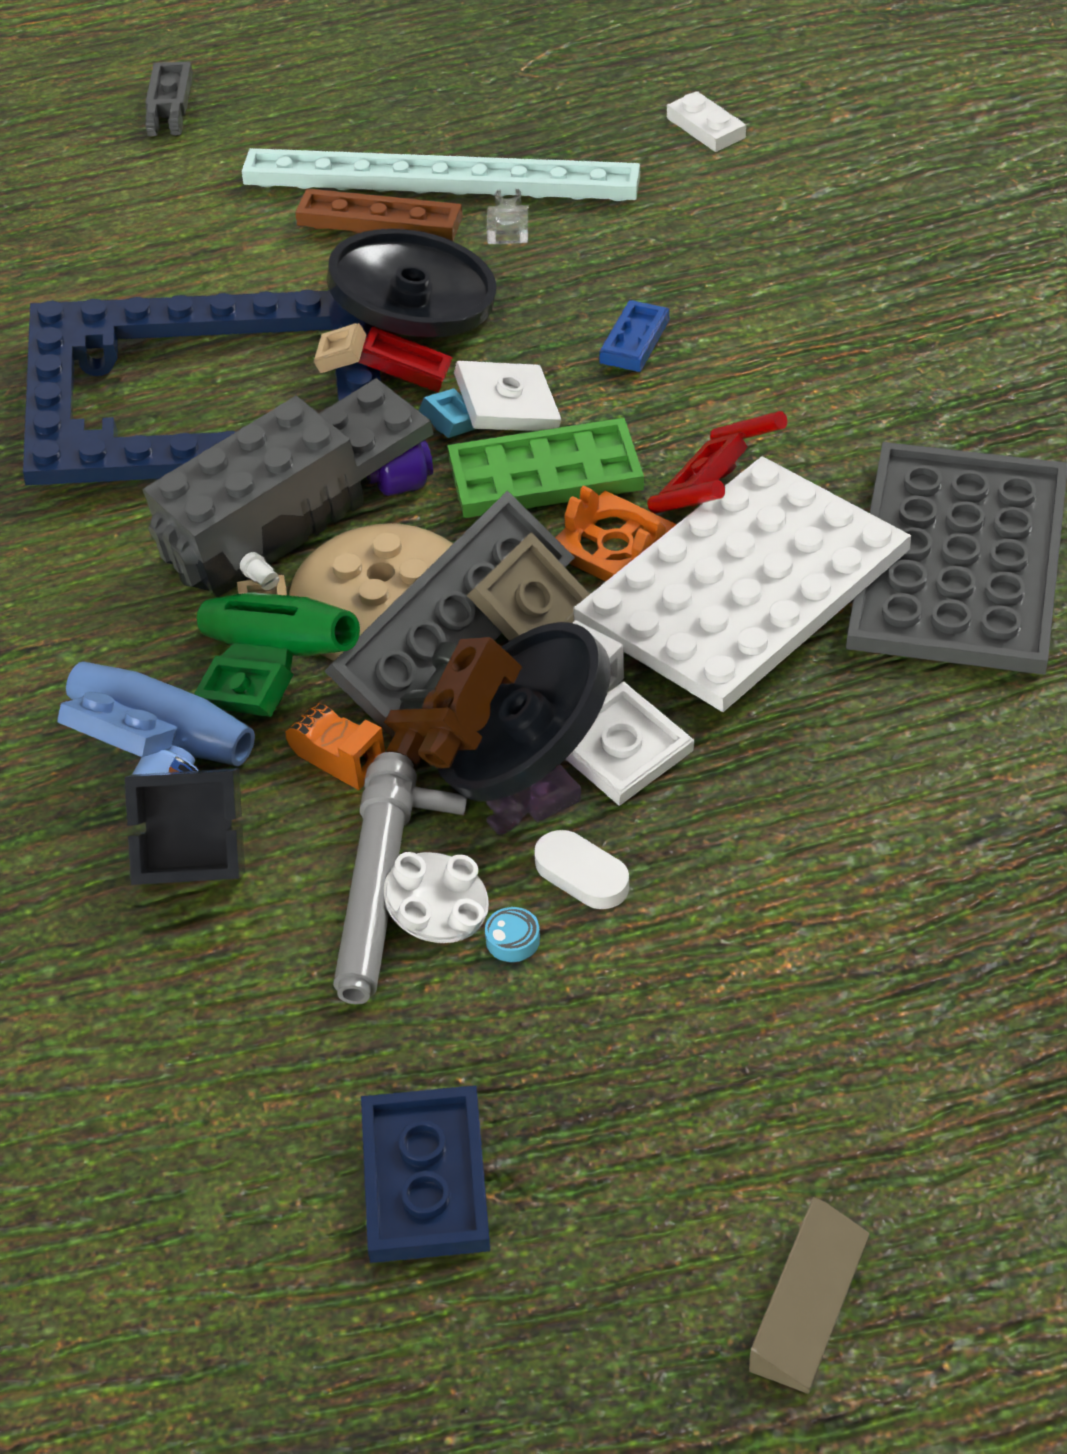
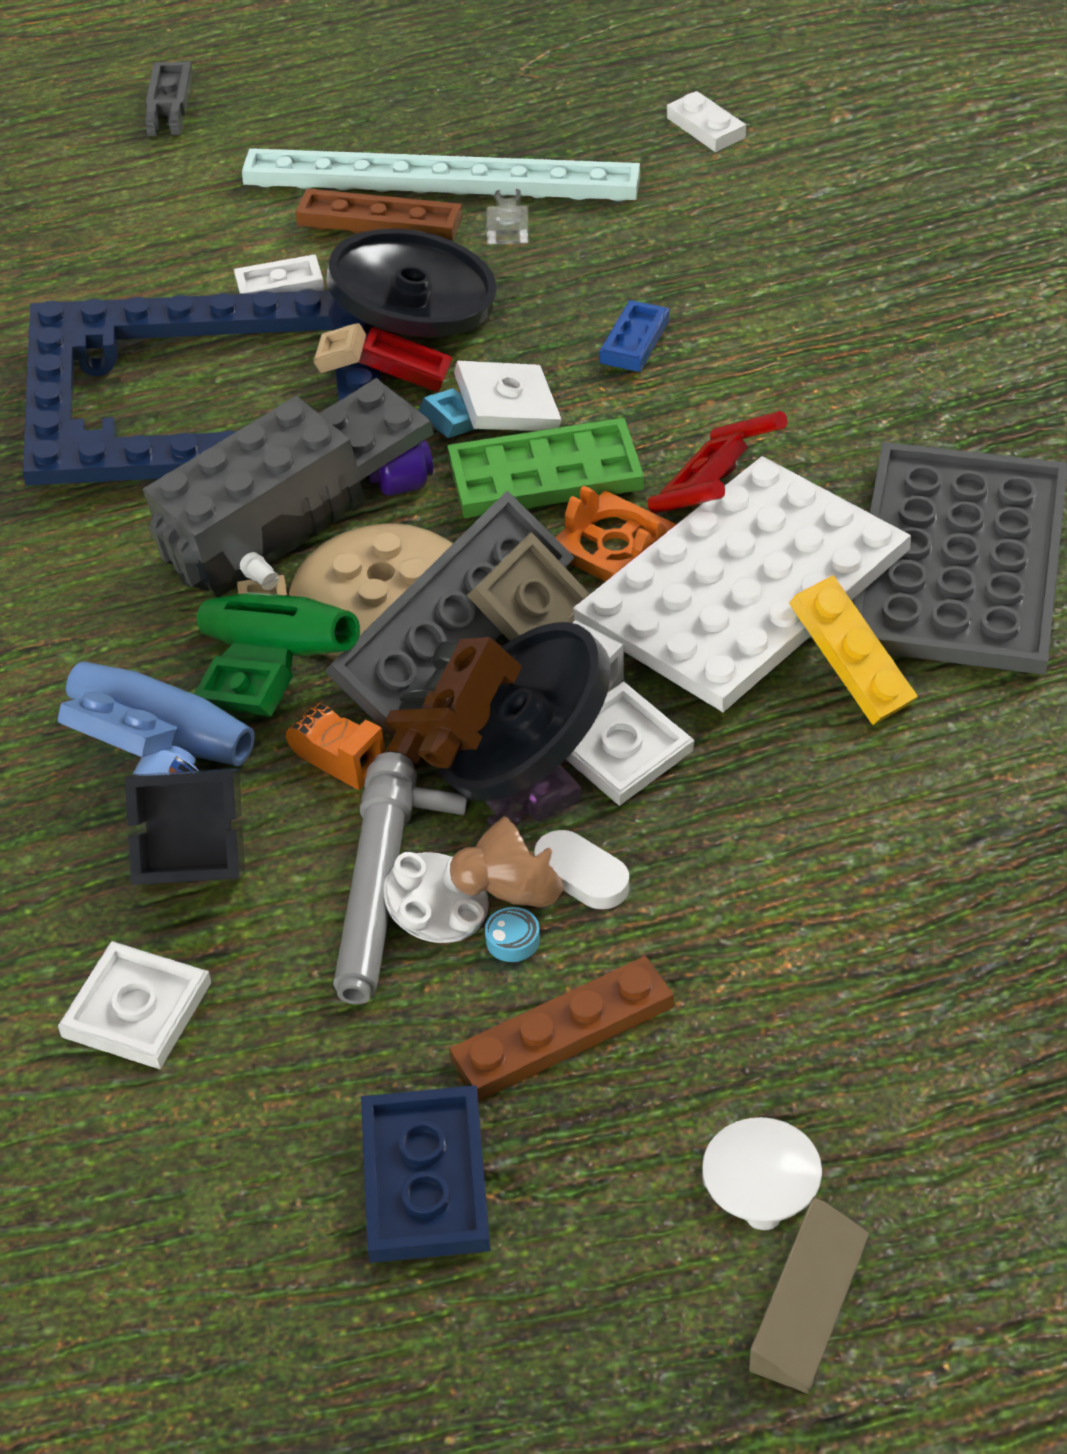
none -> white plate [58,941,211,1069]
none -> white plate [234,254,324,294]
none -> dark orange plate [449,956,674,1101]
none -> medium nougat piece [450,816,564,908]
none -> white dish [702,1117,822,1230]
none -> yellow plate [789,575,918,725]

